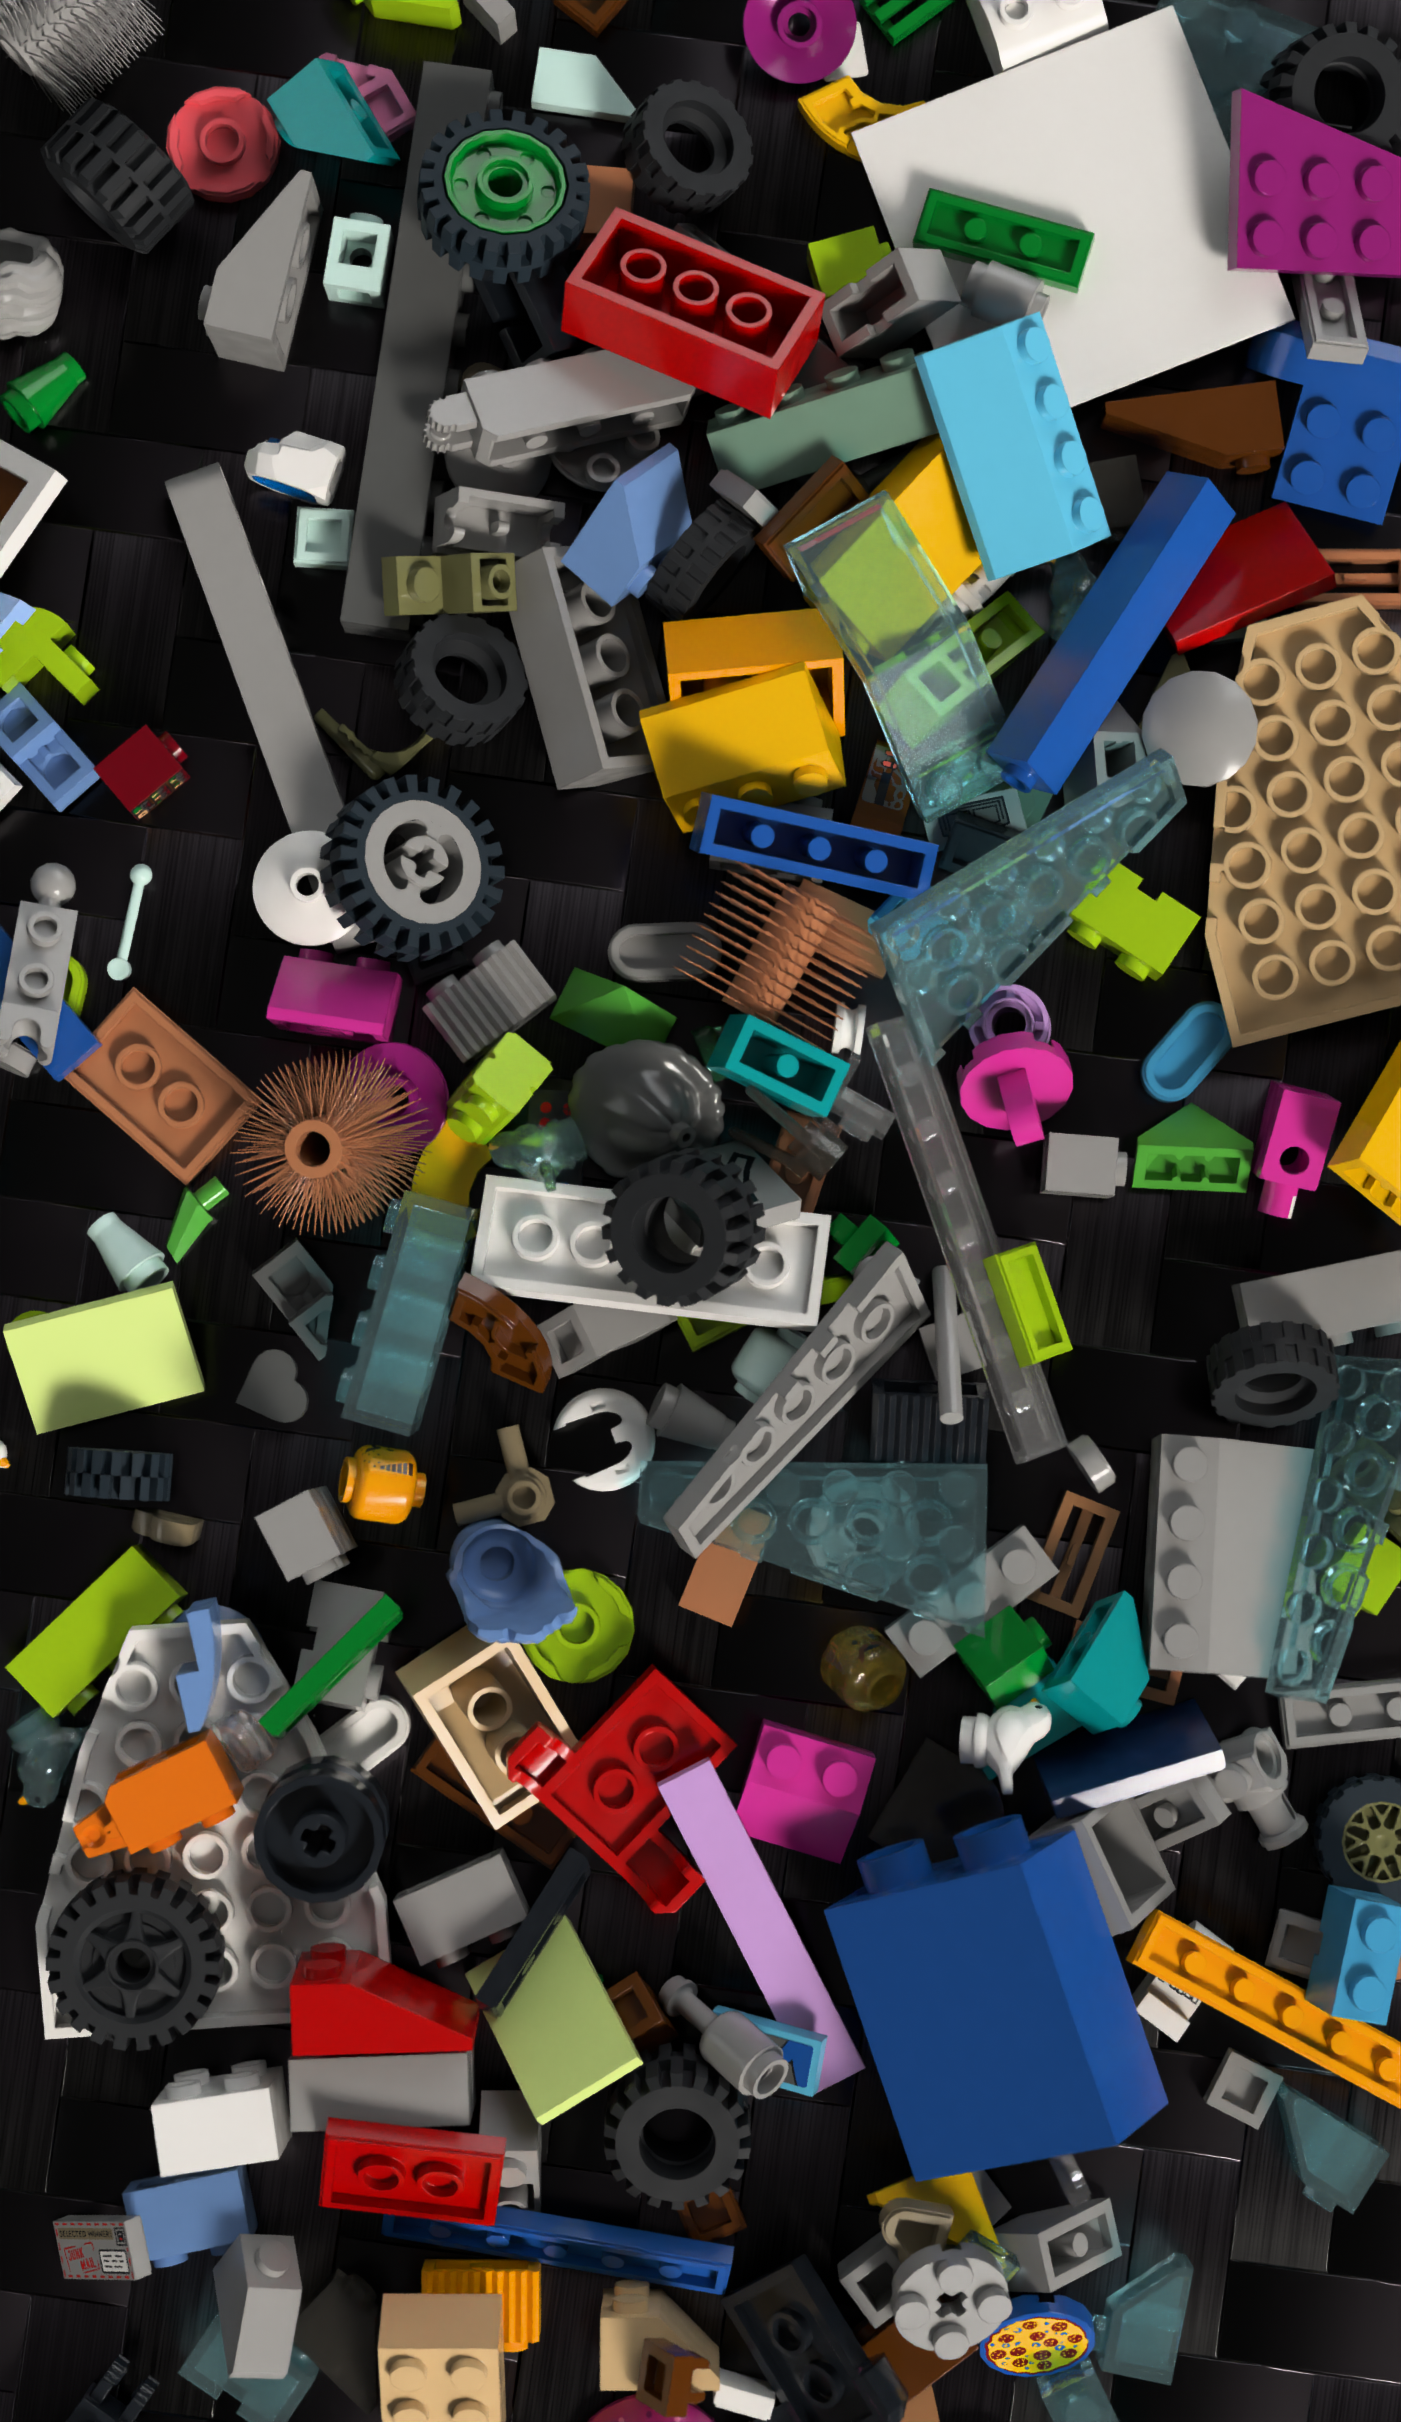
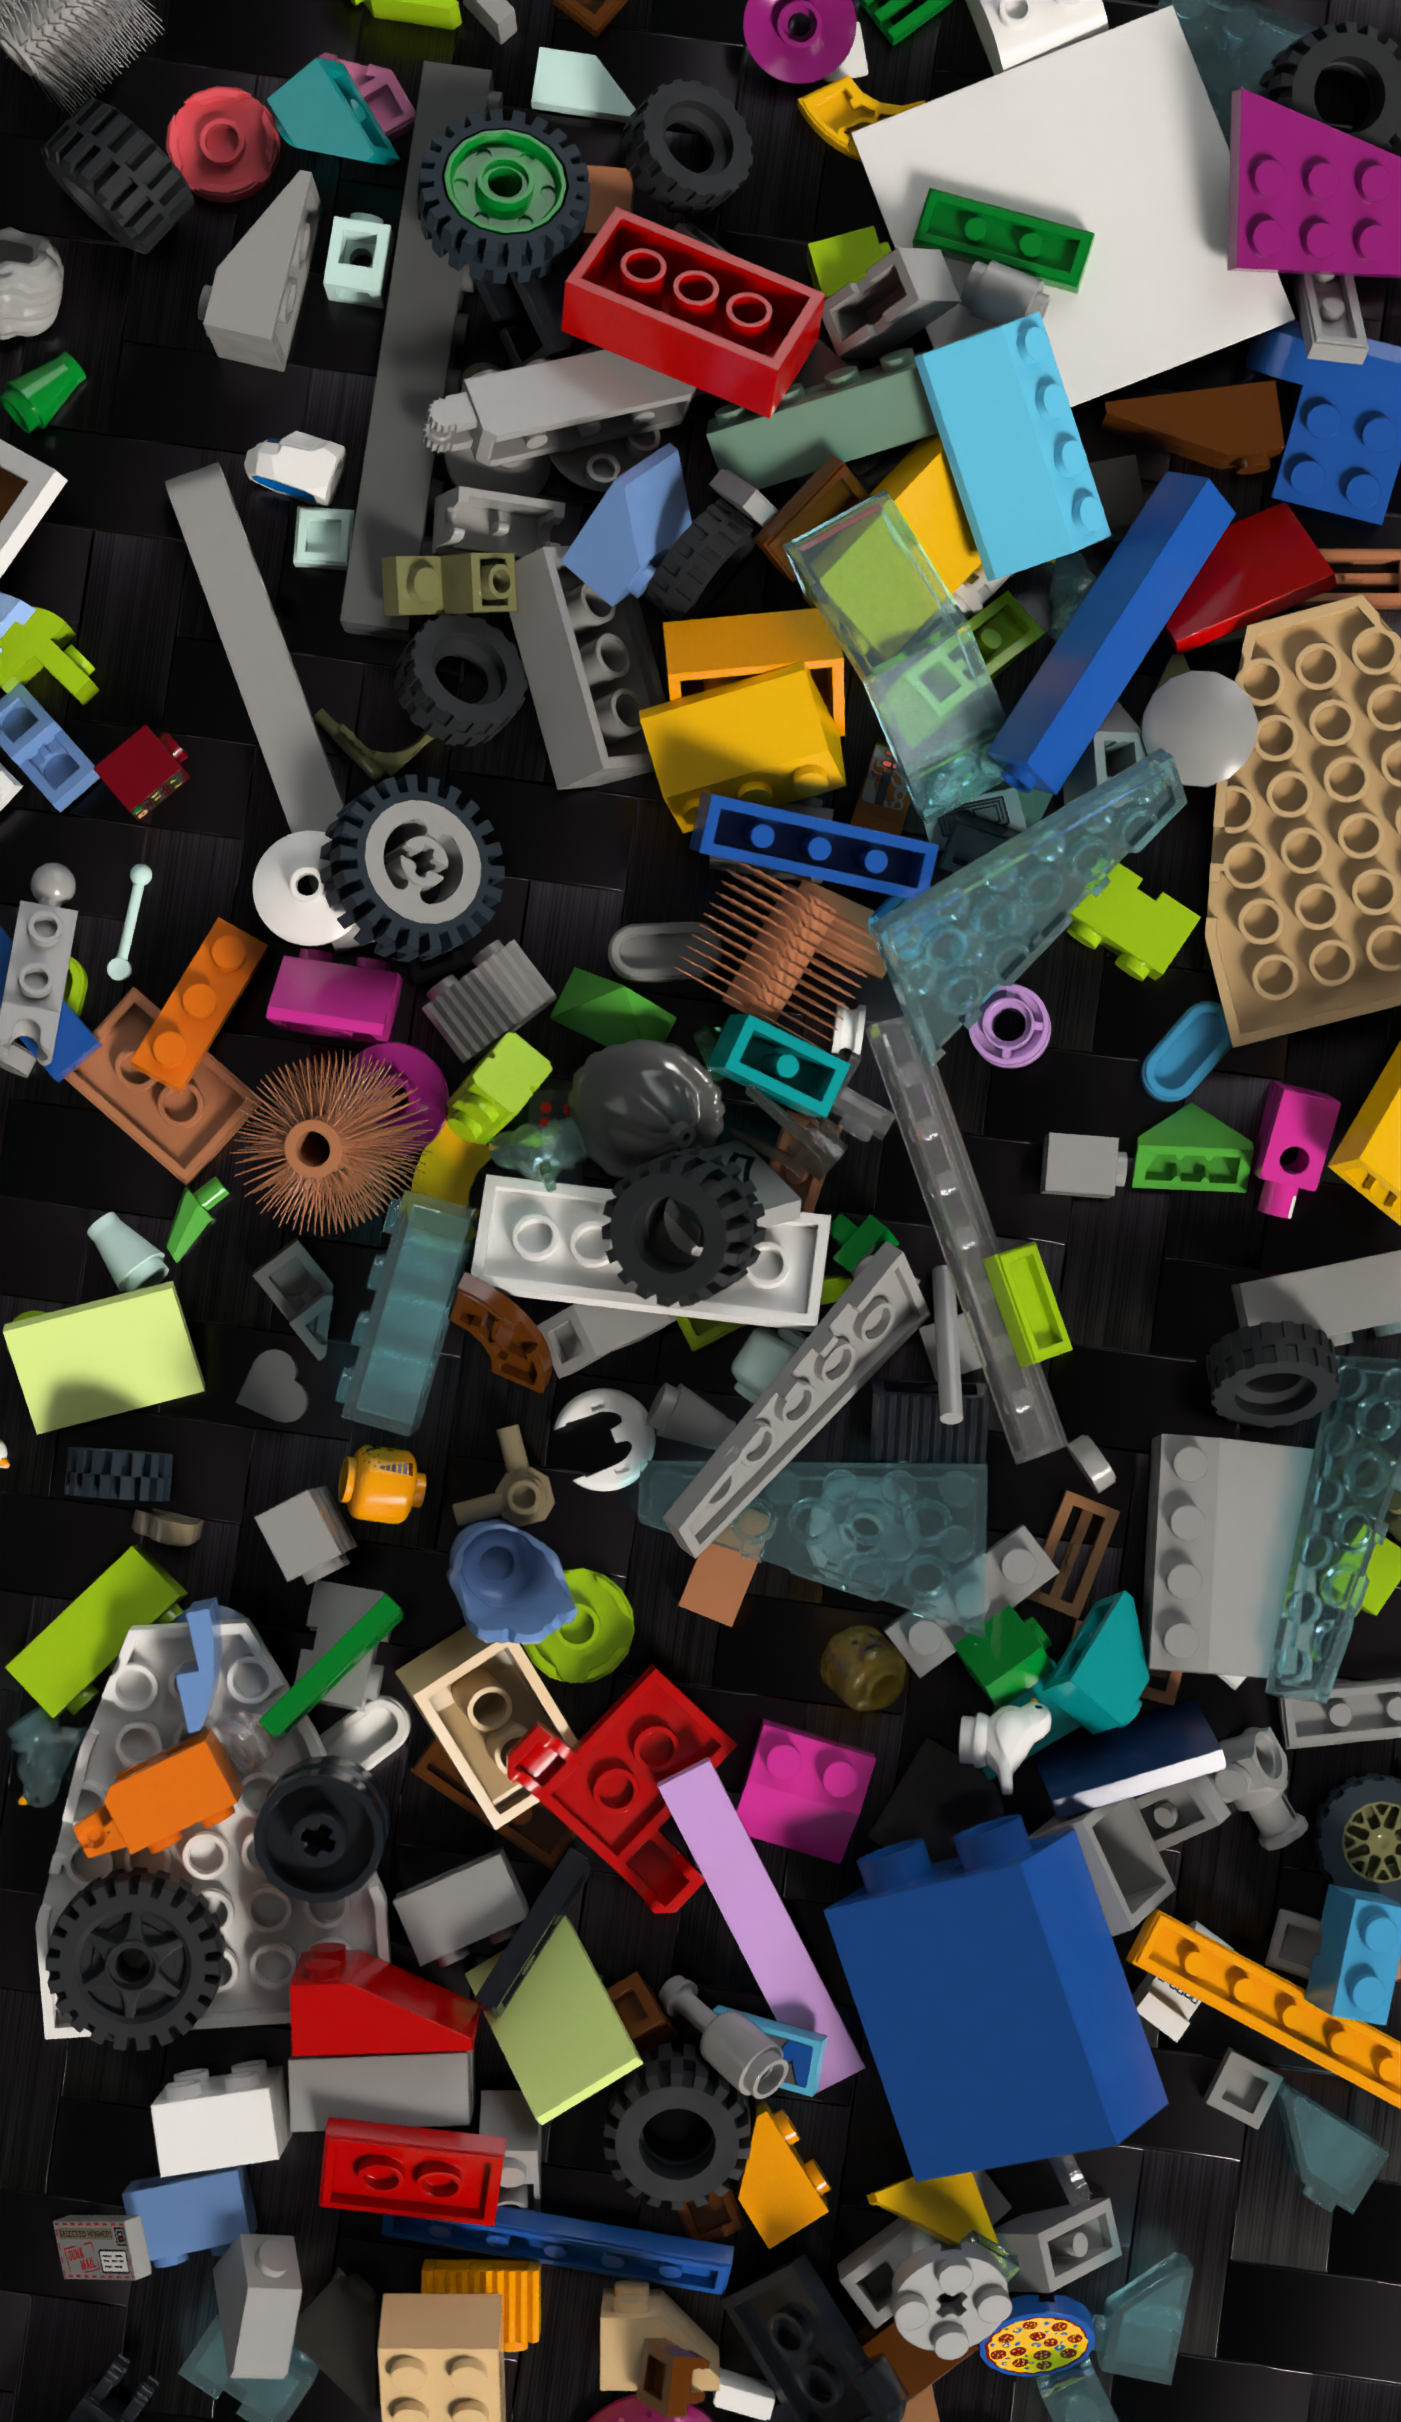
dark tan tile [879,2197,954,2264] -> none
dark pink tile [956,1031,1073,1147] -> none
none -> orange plate [131,917,268,1094]
none -> light orange slope [737,2100,832,2249]

